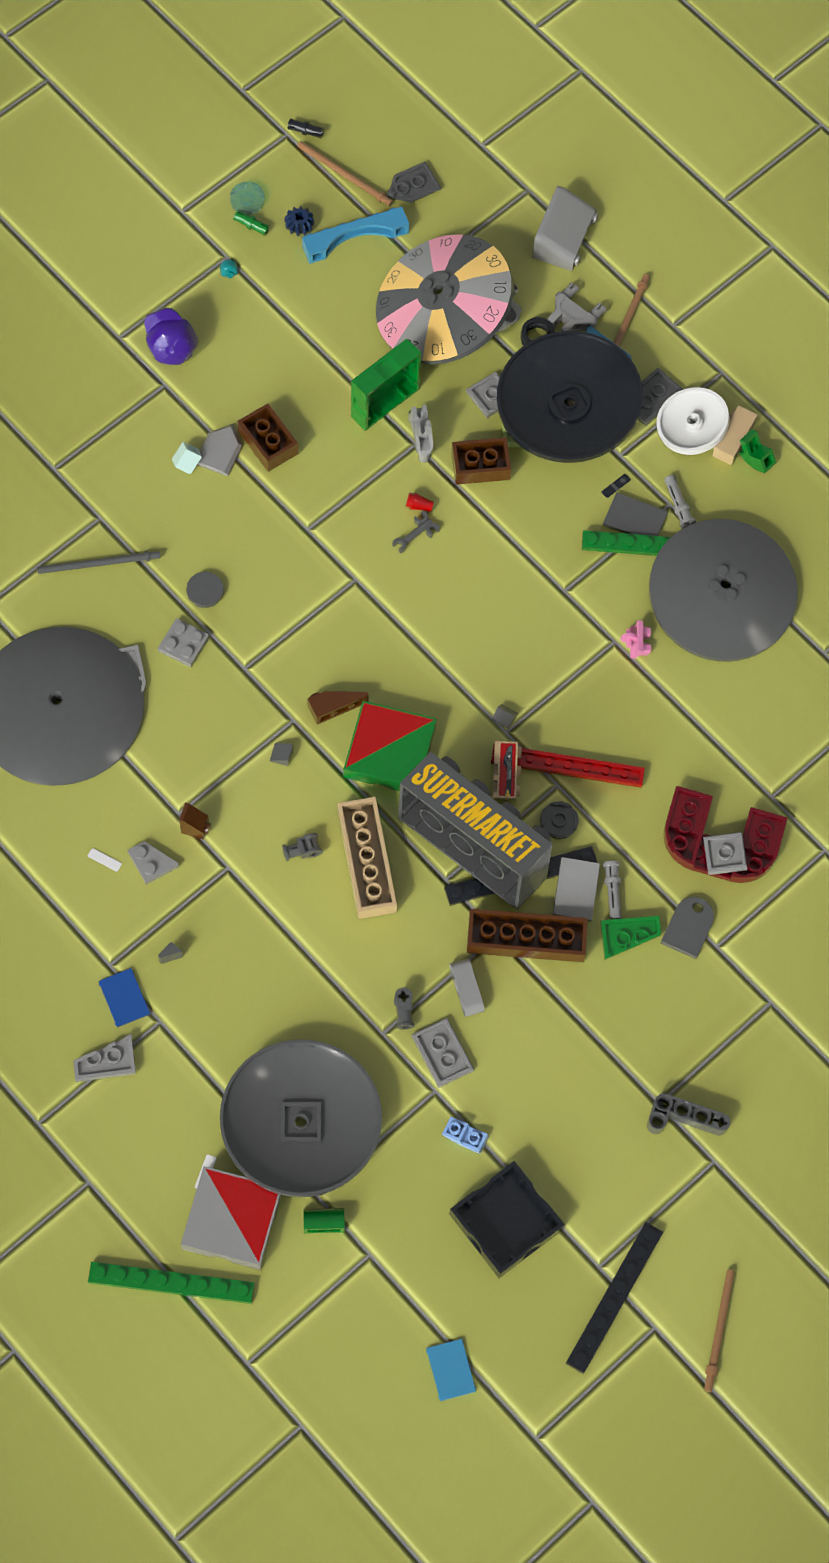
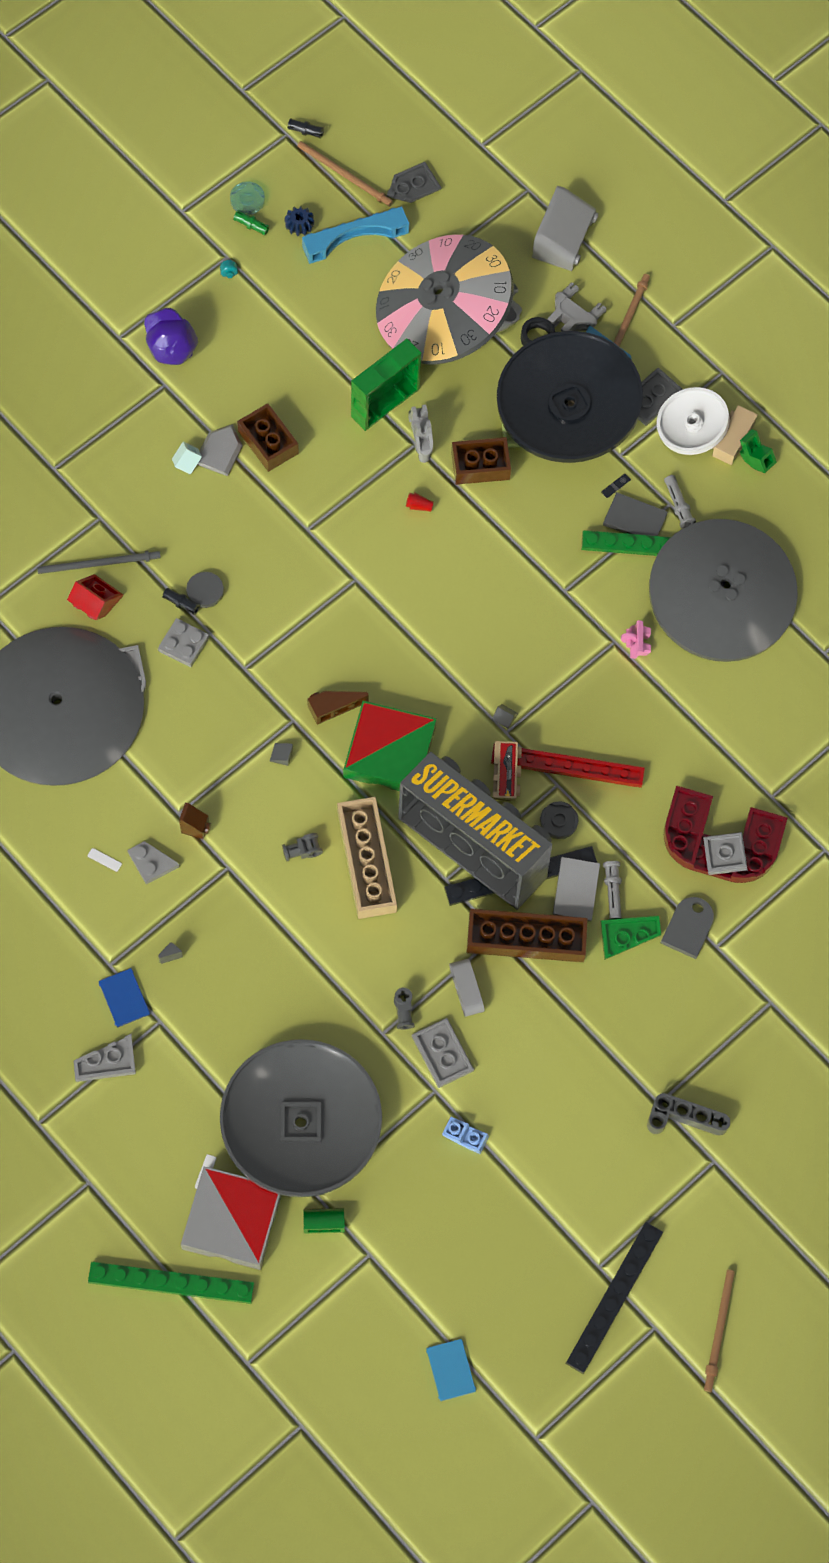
dark grey bar [392,511,440,553] -> none
black tile [449,1161,565,1279] -> none
light grey tile [466,371,500,418] -> none
none -> red slope [67,574,124,620]
none -> black pin [162,587,200,615]

